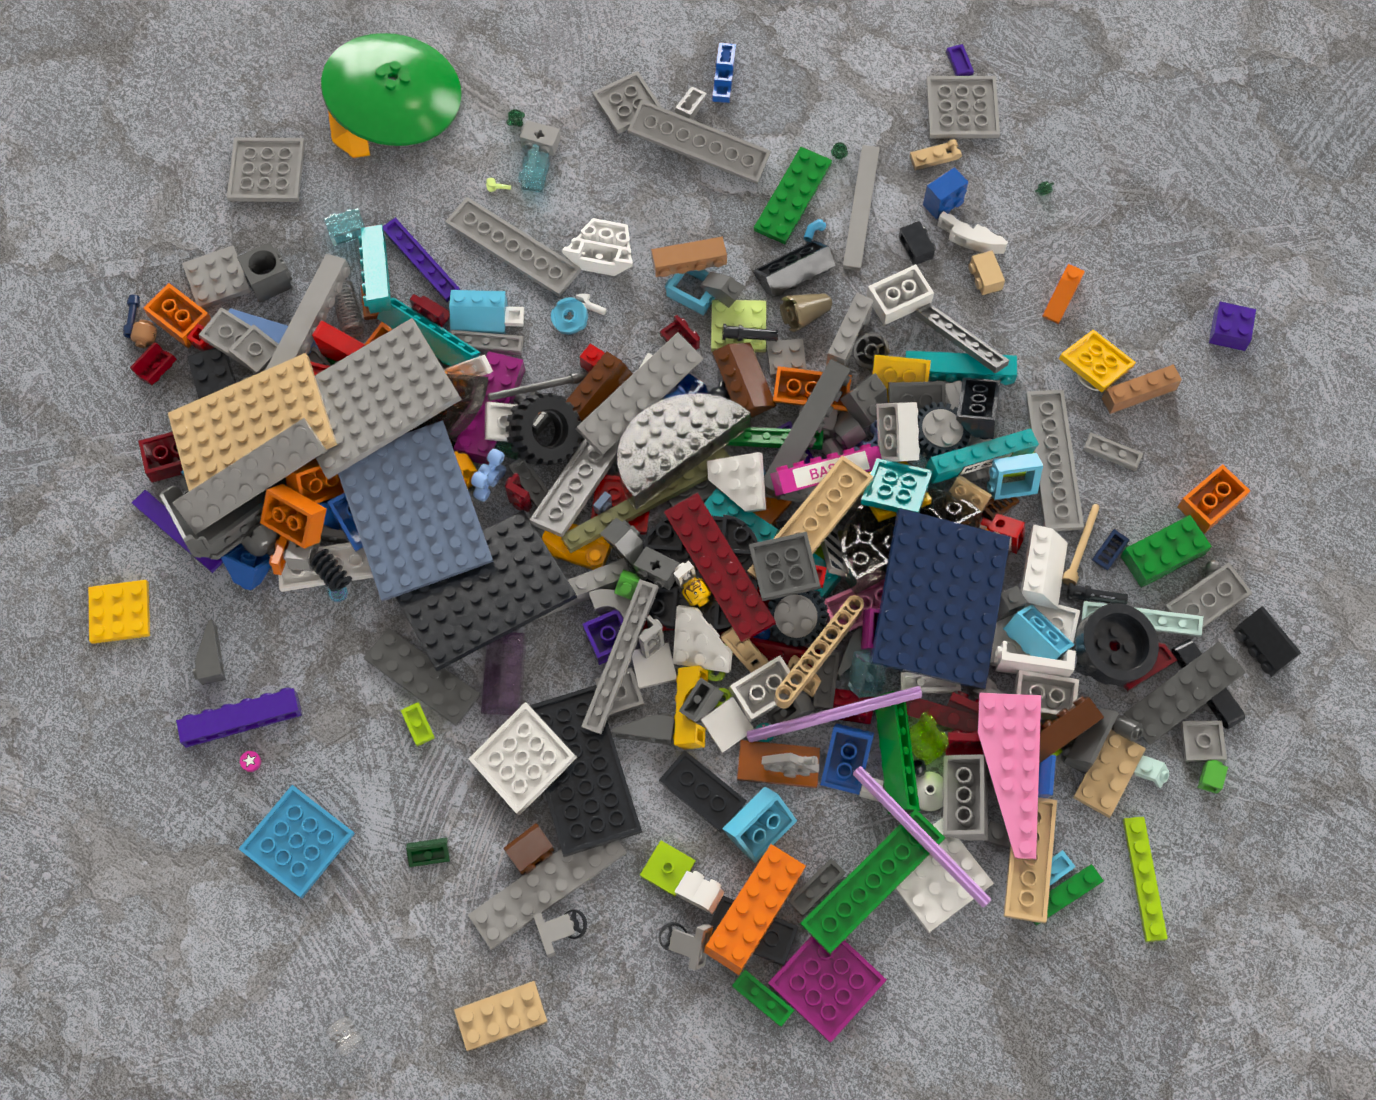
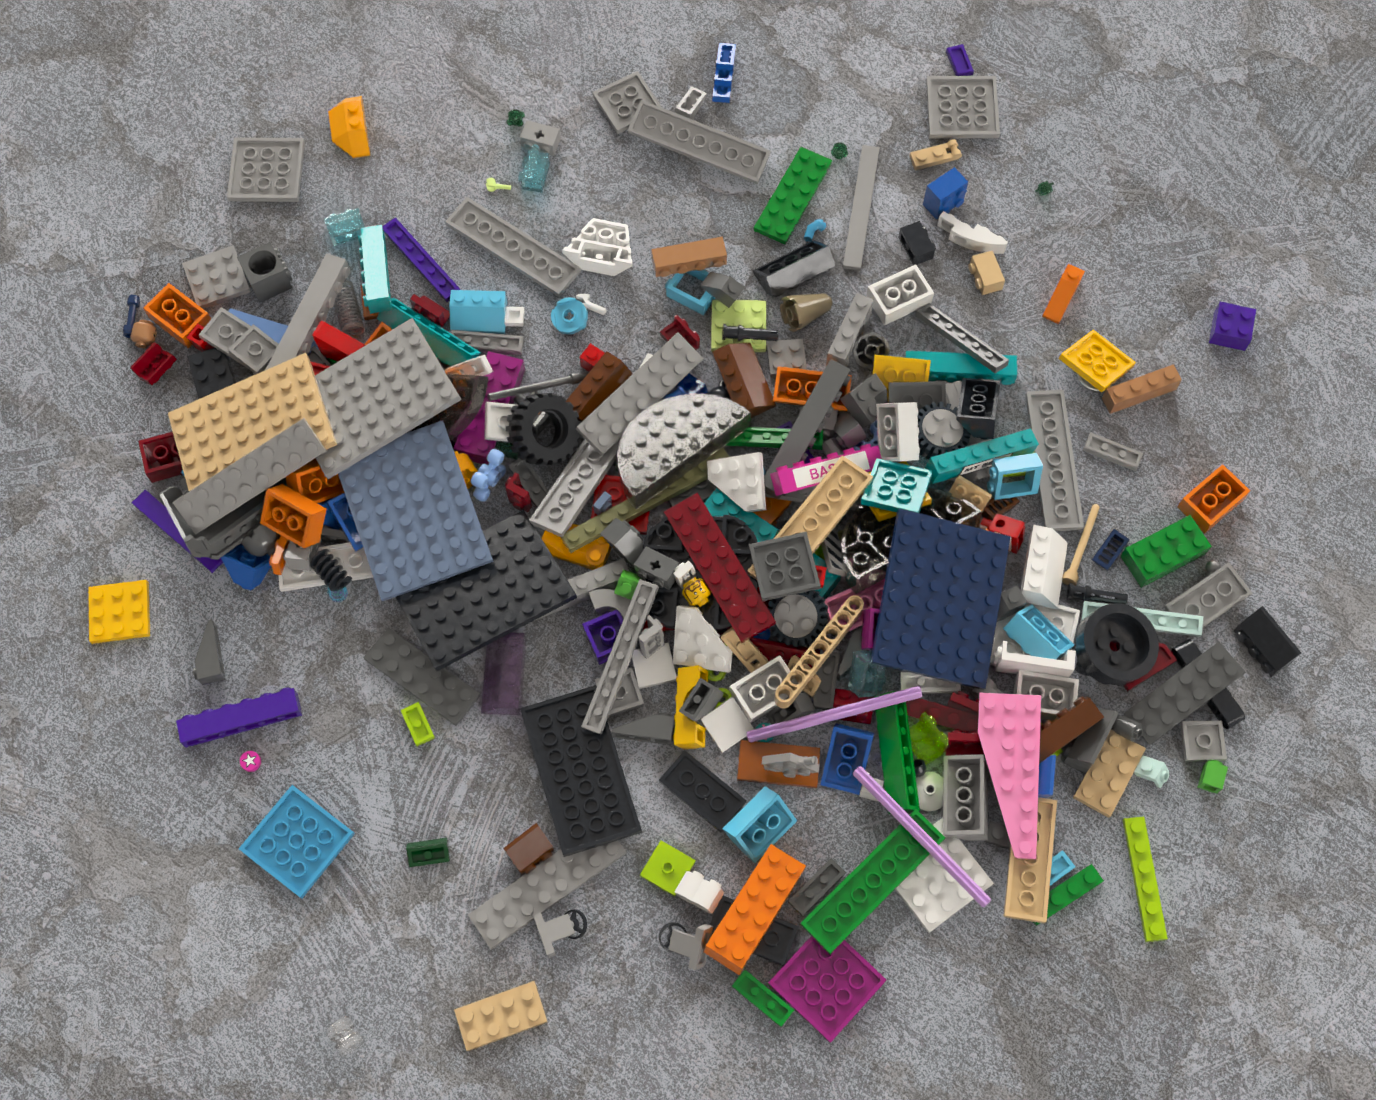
green dish [321,33,461,146] -> none
white plate [469,702,577,815] -> none

